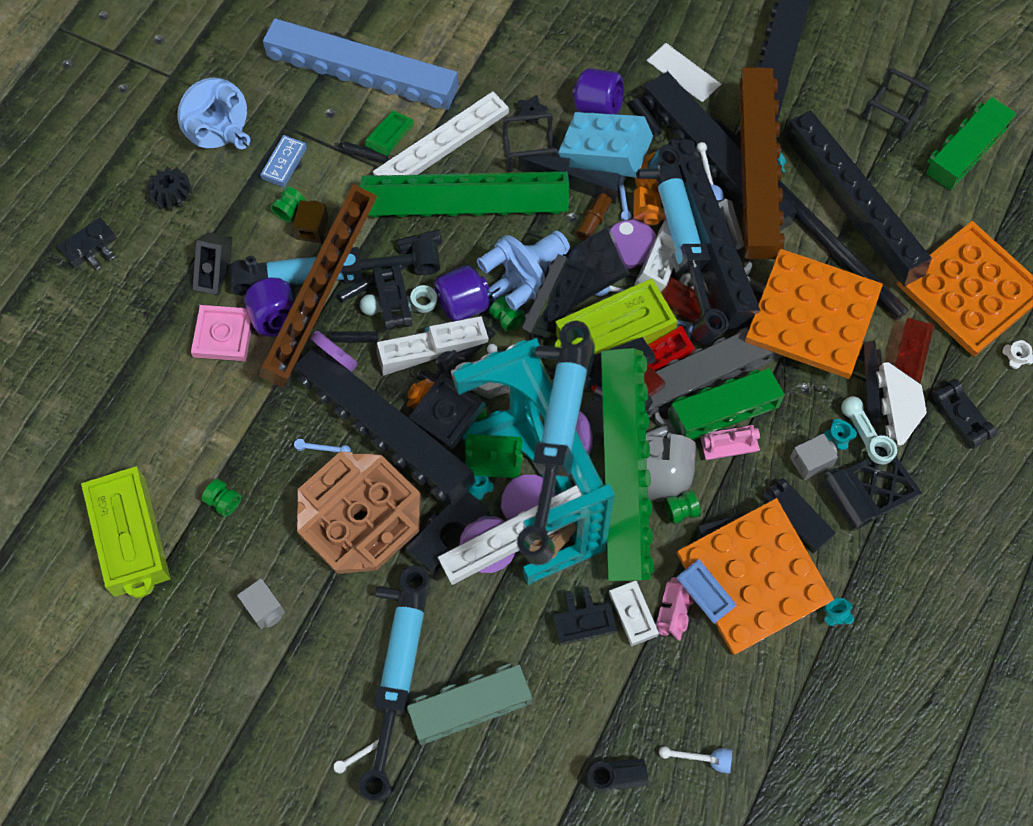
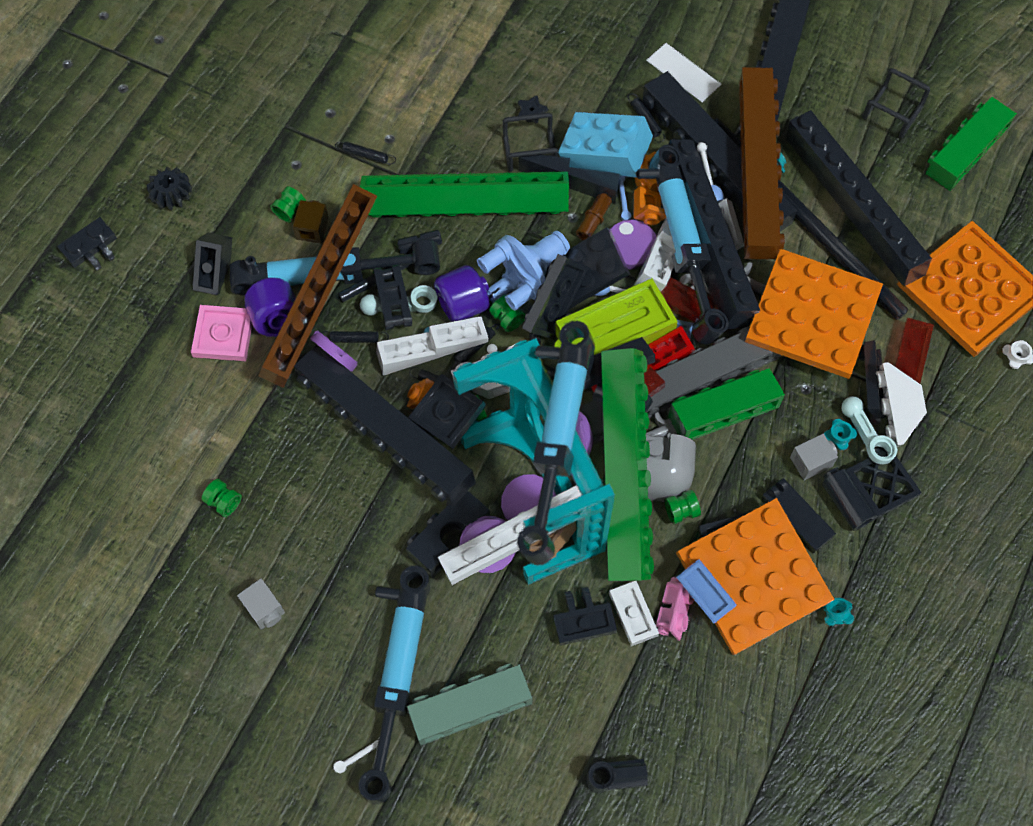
lime piece [81,466,170,599] -> none
light blue piece [178,77,250,149] -> none
medium blue tile [260,135,307,188] -> none
medium blue brick [263,18,459,110] -> none
light blue hinge [294,439,351,453] -> none
nougat piece [297,451,421,574] -> none
green tile [366,110,414,156] -> none
white plate [373,92,509,175] -> none
black plate [435,350,466,378] -> none
green hinge [464,434,523,478] -> none
teal plate [468,476,494,500] -> none
dark purple head [573,68,624,115] -> none
hinge [659,746,732,774] -> none
bright pink hinge [700,425,760,460] -> none
black plate [931,379,997,449] -> none

